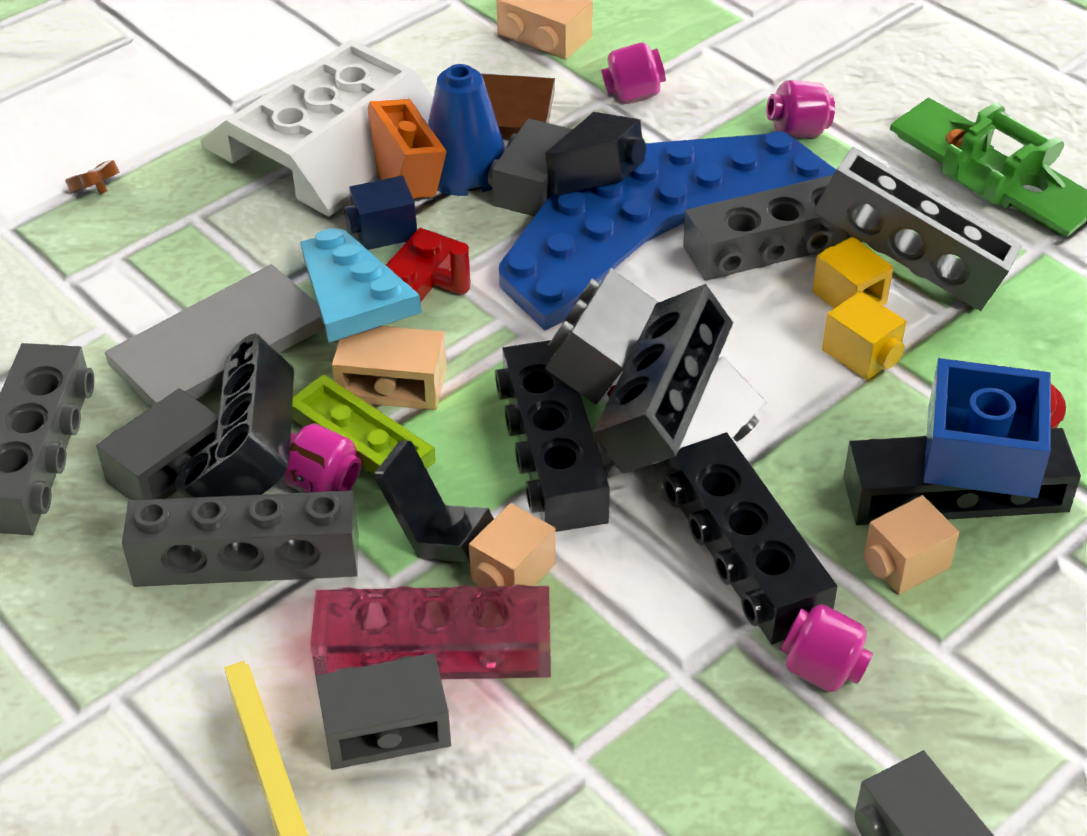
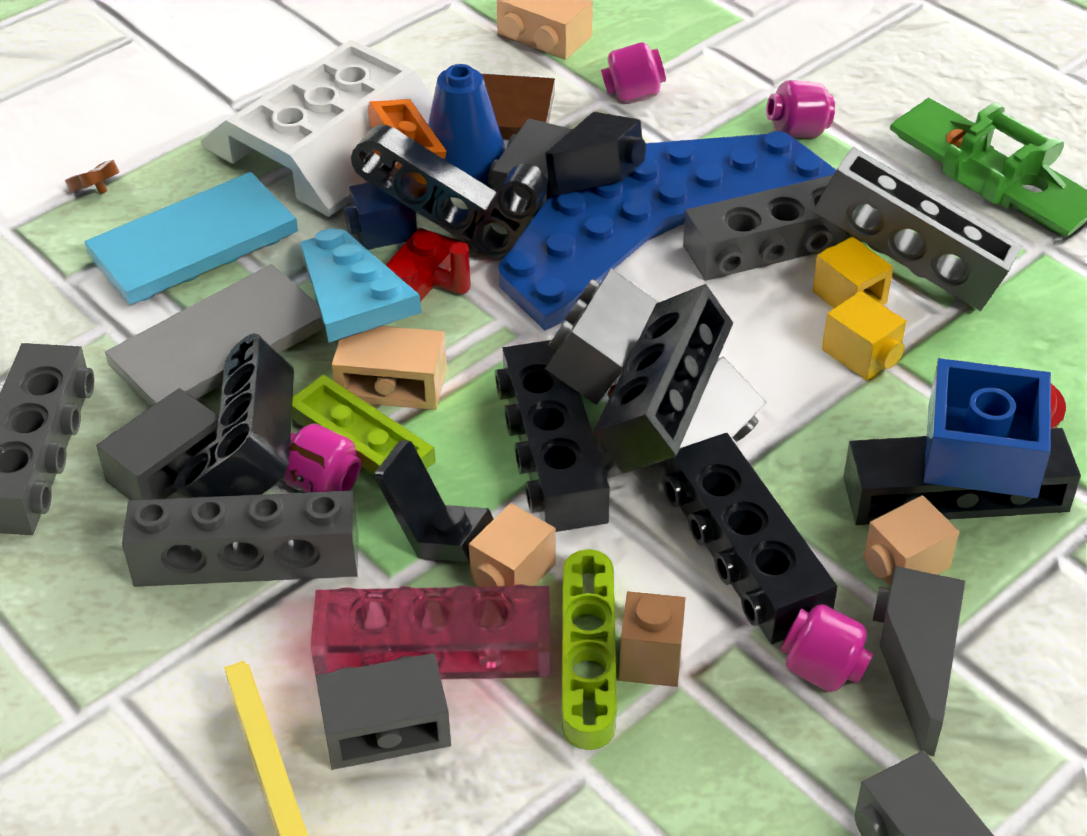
none -> medium azure tile [84,172,298,305]
none -> black beam [351,125,548,257]
none -> lime beam [562,549,617,750]
none -> medium nougat brick [619,591,686,687]
none -> dark grey slope [872,566,965,756]

